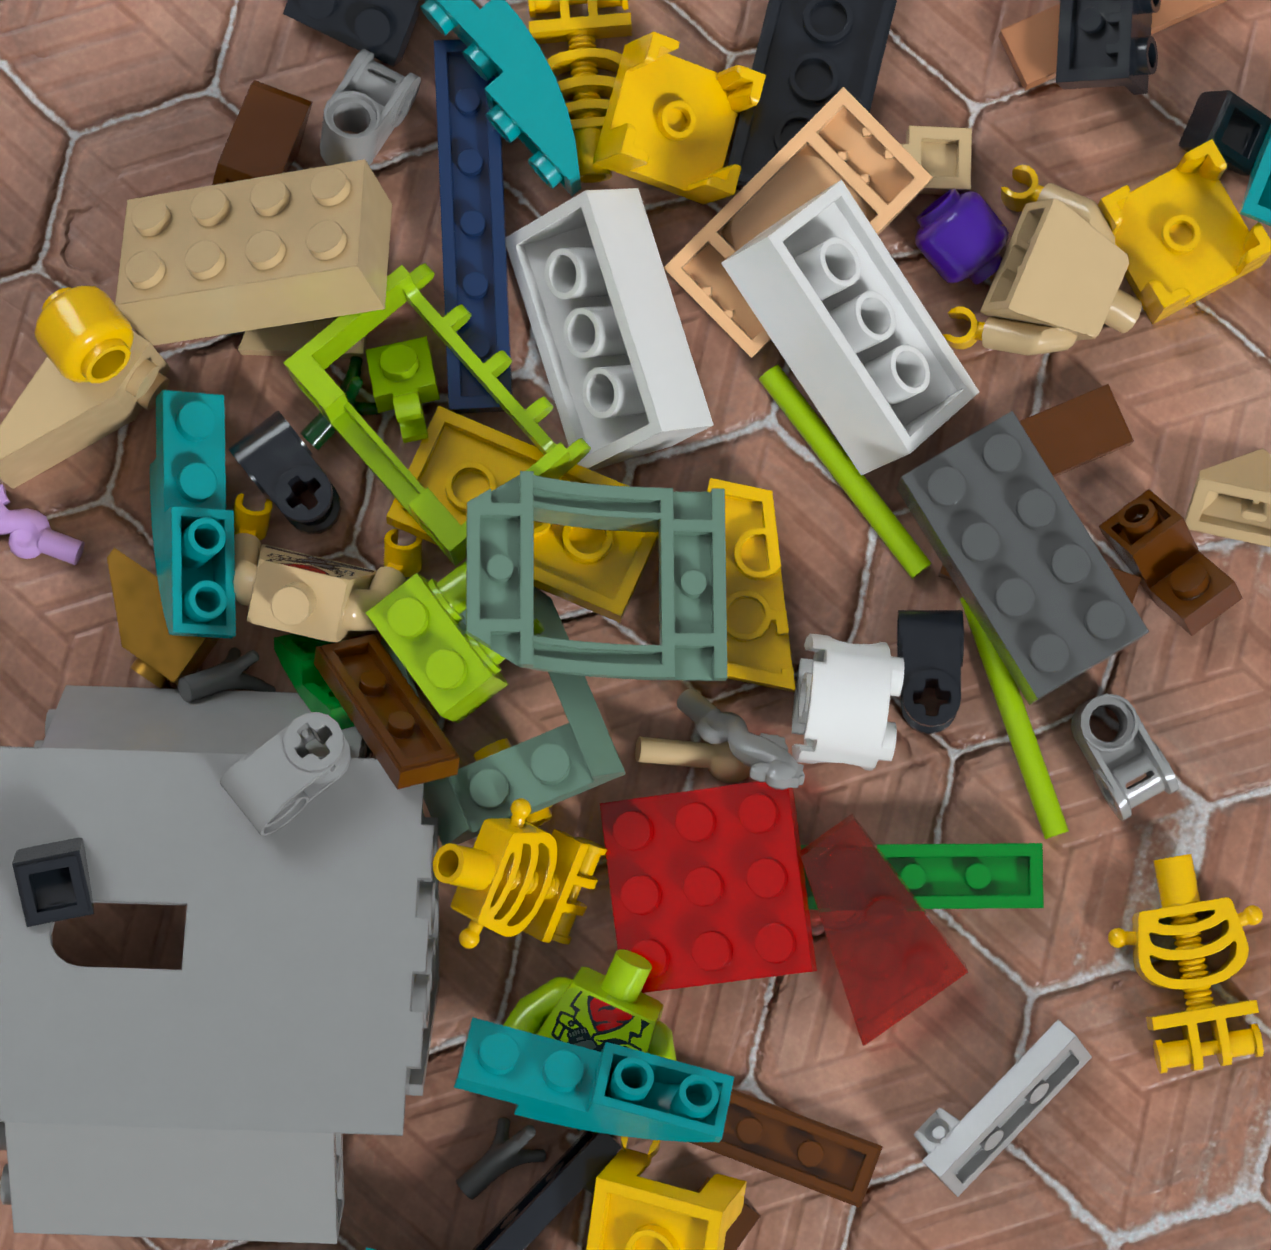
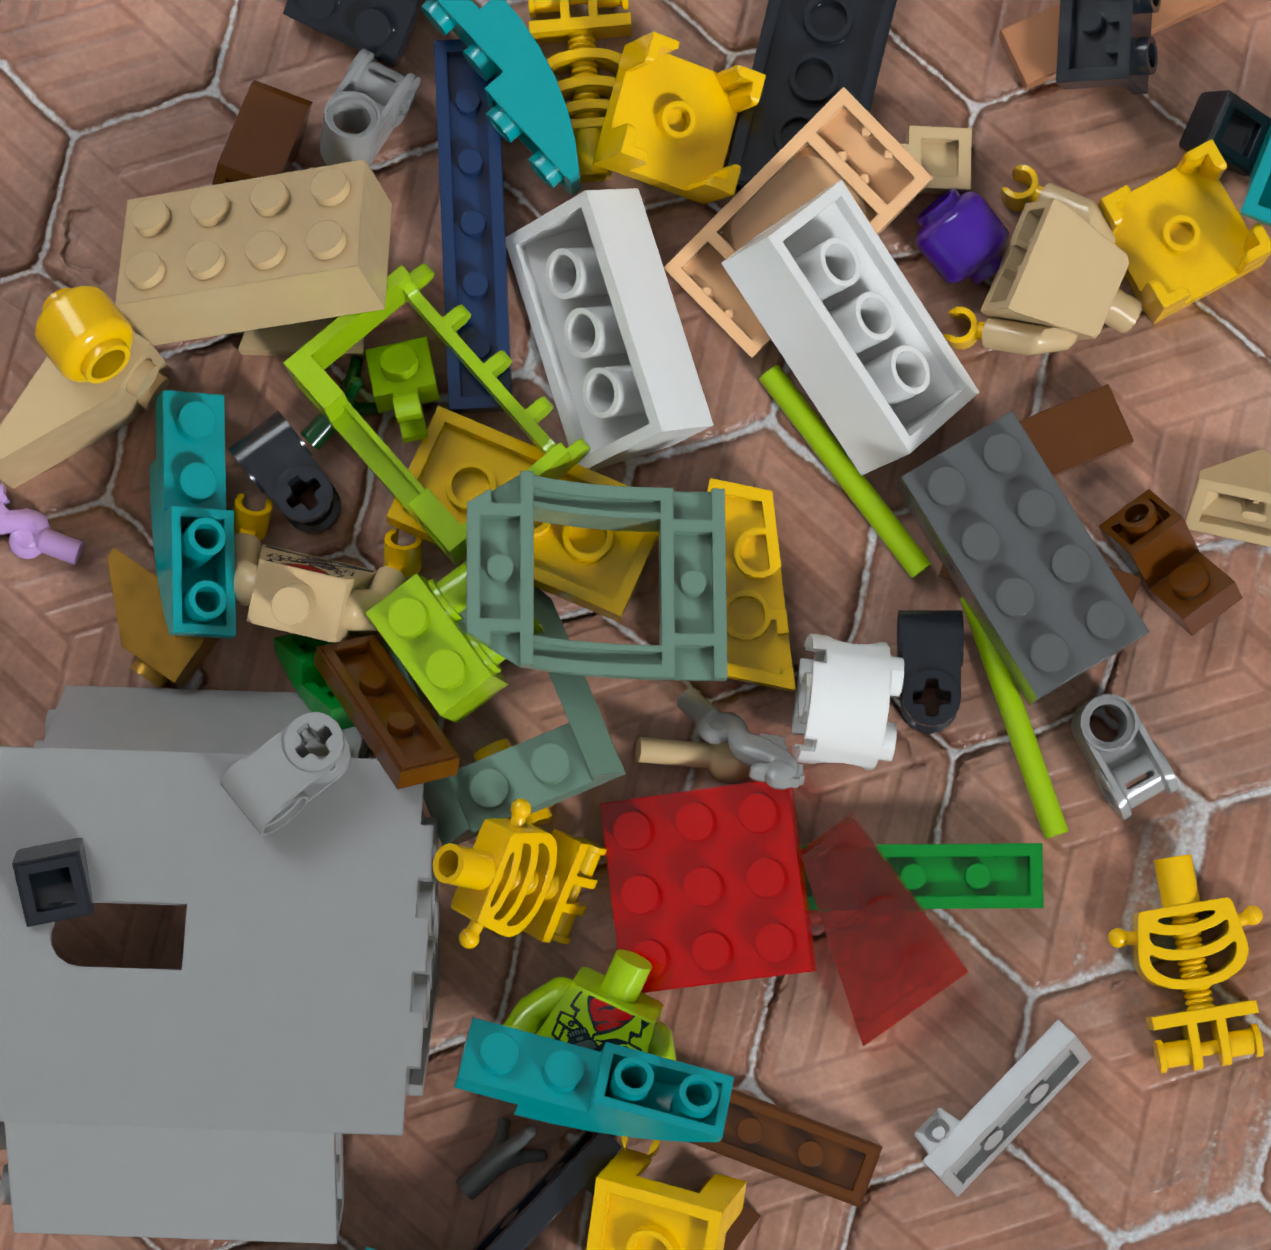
dark grey bar [178,647,276,702] -> none

